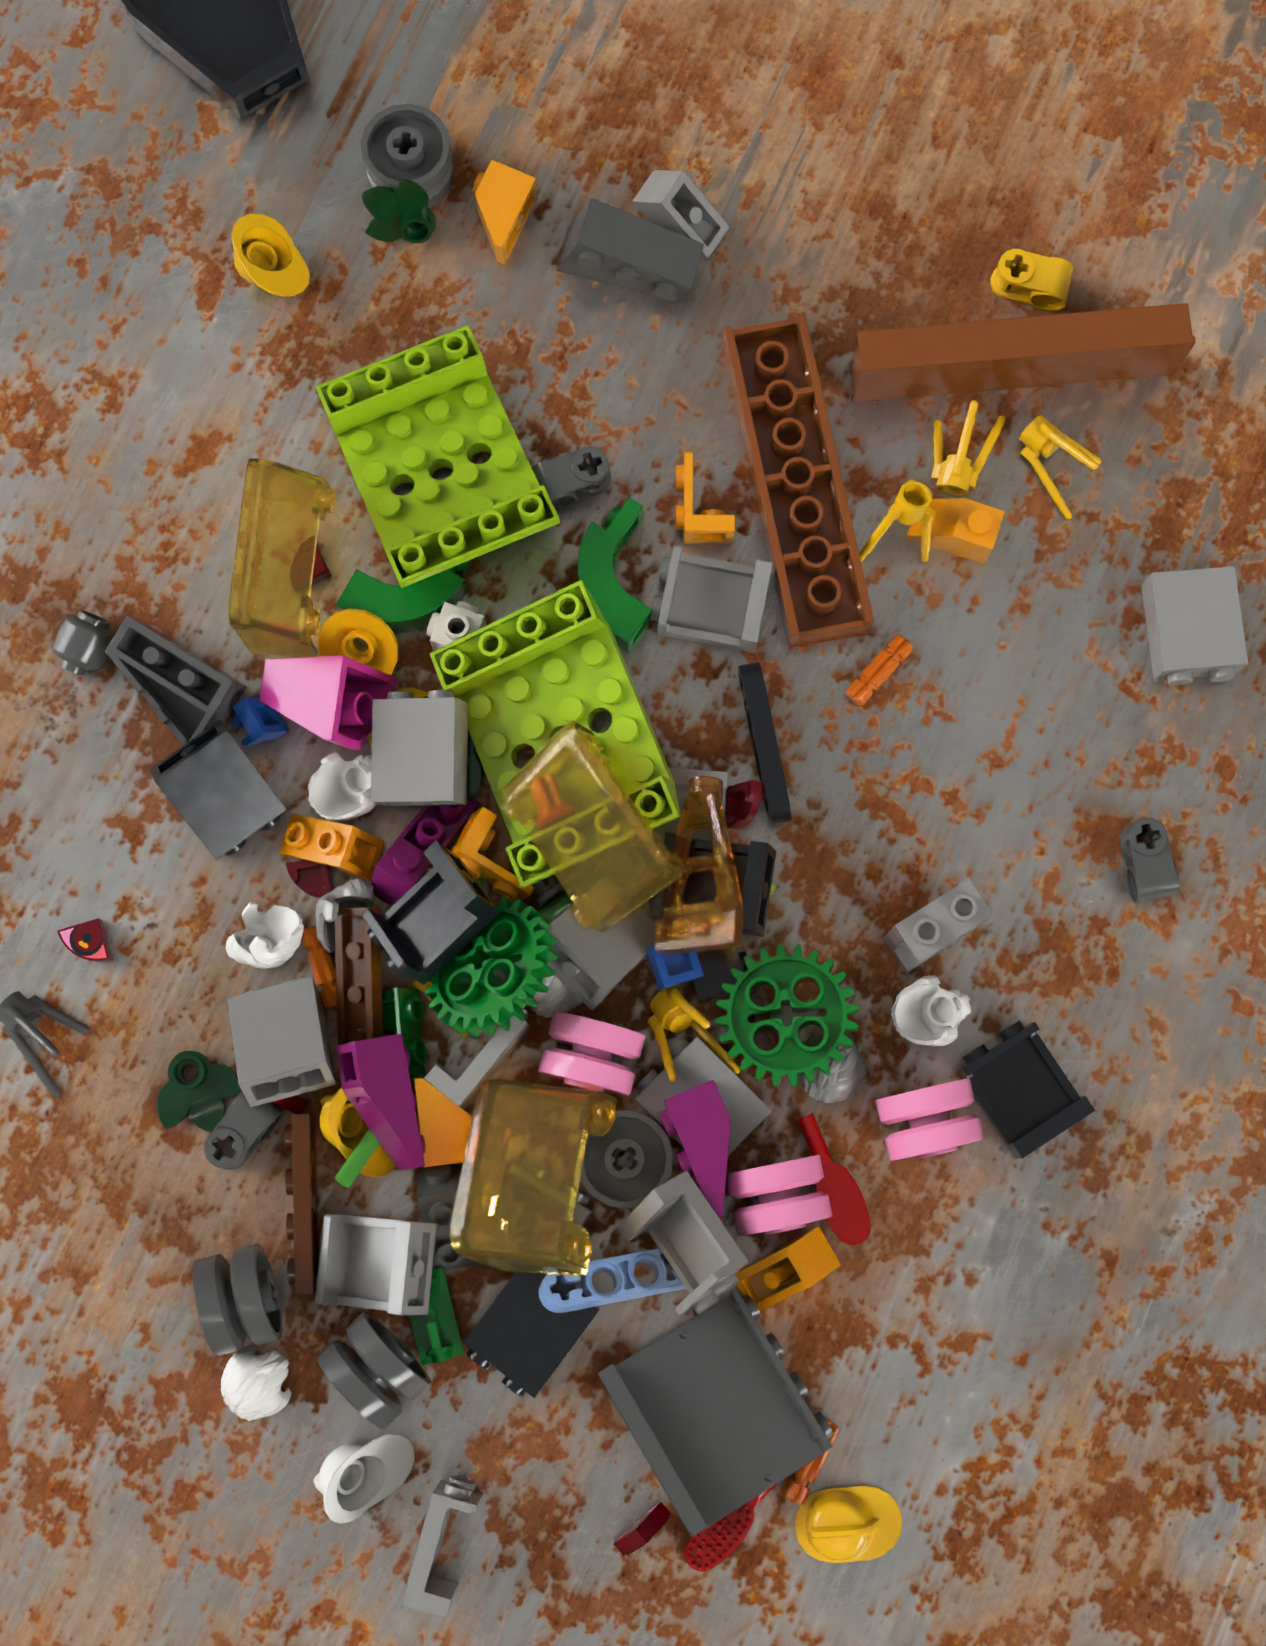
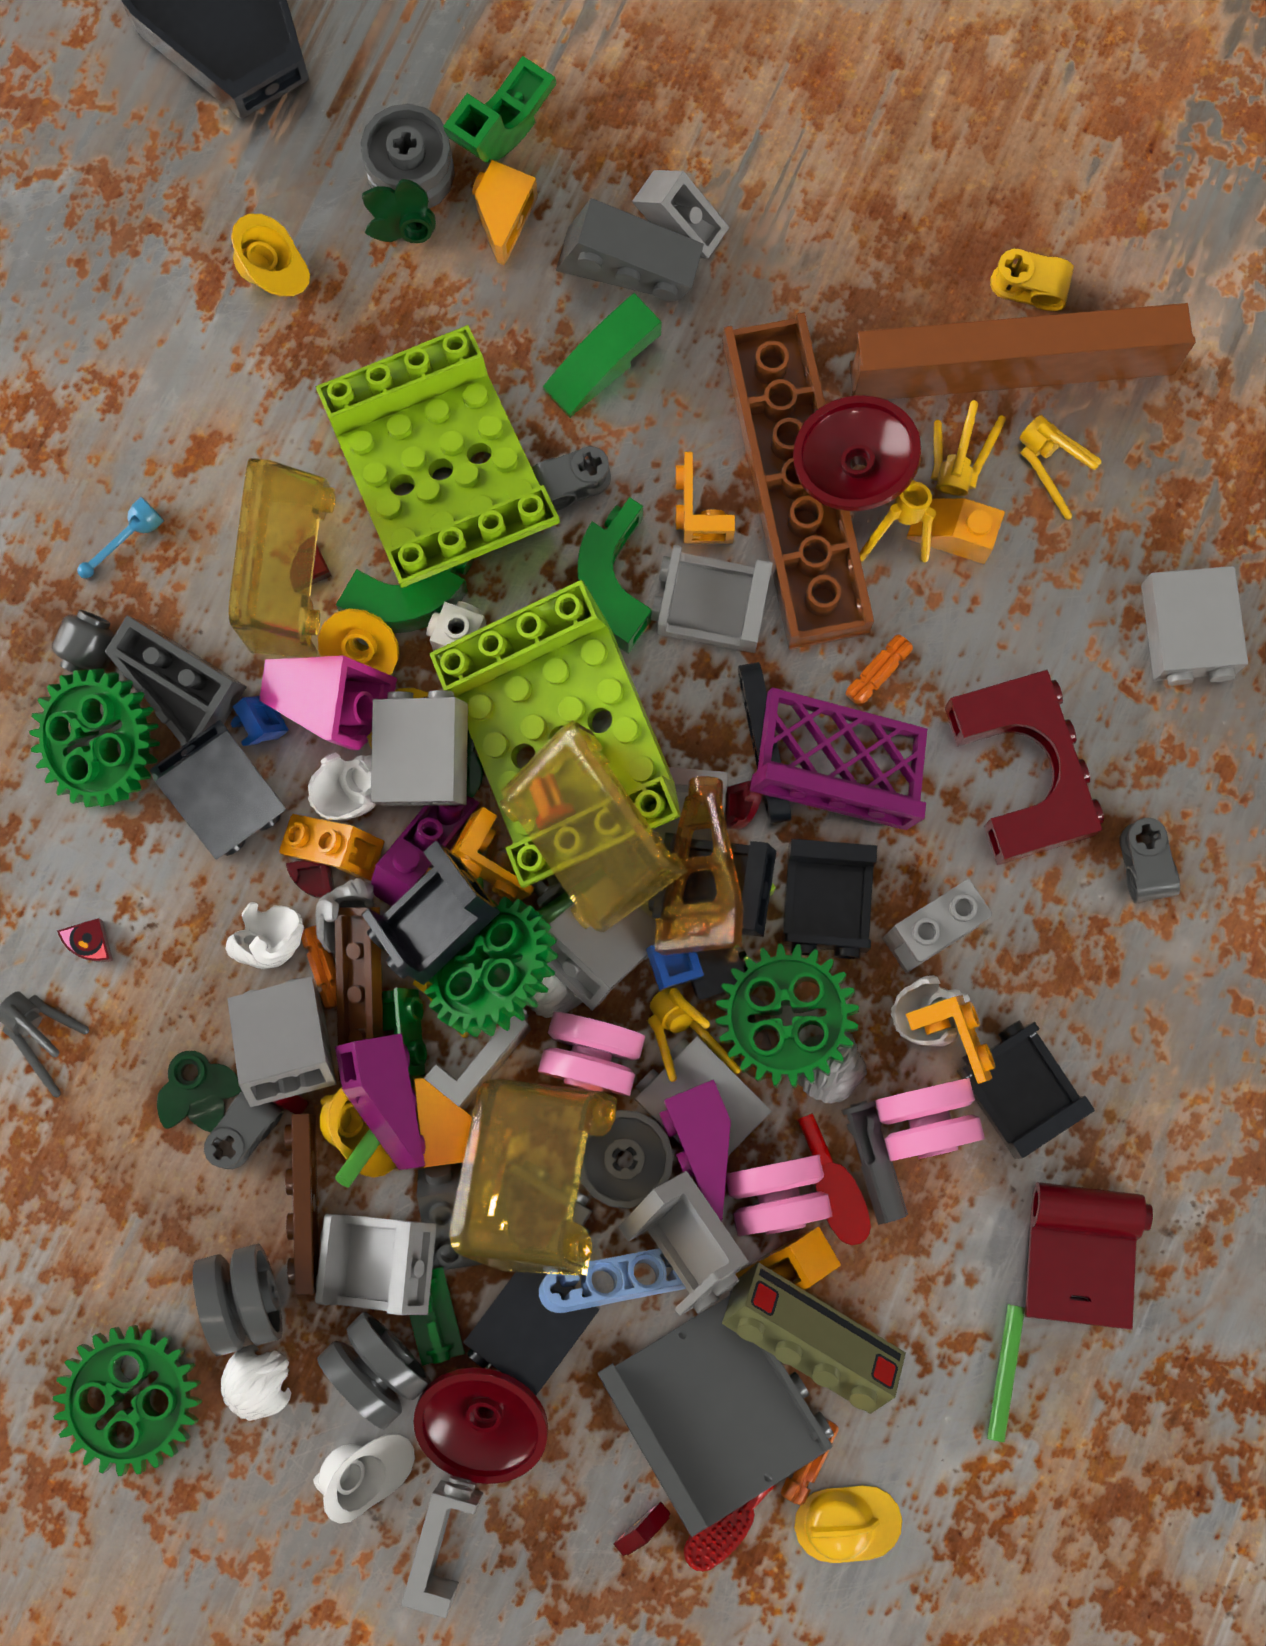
none -> green gear [29,669,160,807]
none -> green gear [53,1325,202,1476]
none -> dark azure hinge [77,497,164,579]
none -> dark red dish [413,1368,549,1484]
none -> green arch [443,56,557,163]
none -> green slope [543,293,662,418]
none -> olive brick [722,1262,906,1414]
none -> magenta fence [750,687,928,830]
none -> black panel [782,839,877,959]
none -> dark red dish [793,395,921,511]
none -> dark grey piece [842,1100,908,1225]
none -> light orange bracket [906,995,995,1084]
none -> dark red arch [944,669,1104,866]
none -> bright green bar [987,1304,1025,1442]
none -> dark red door [1025,1182,1153,1330]

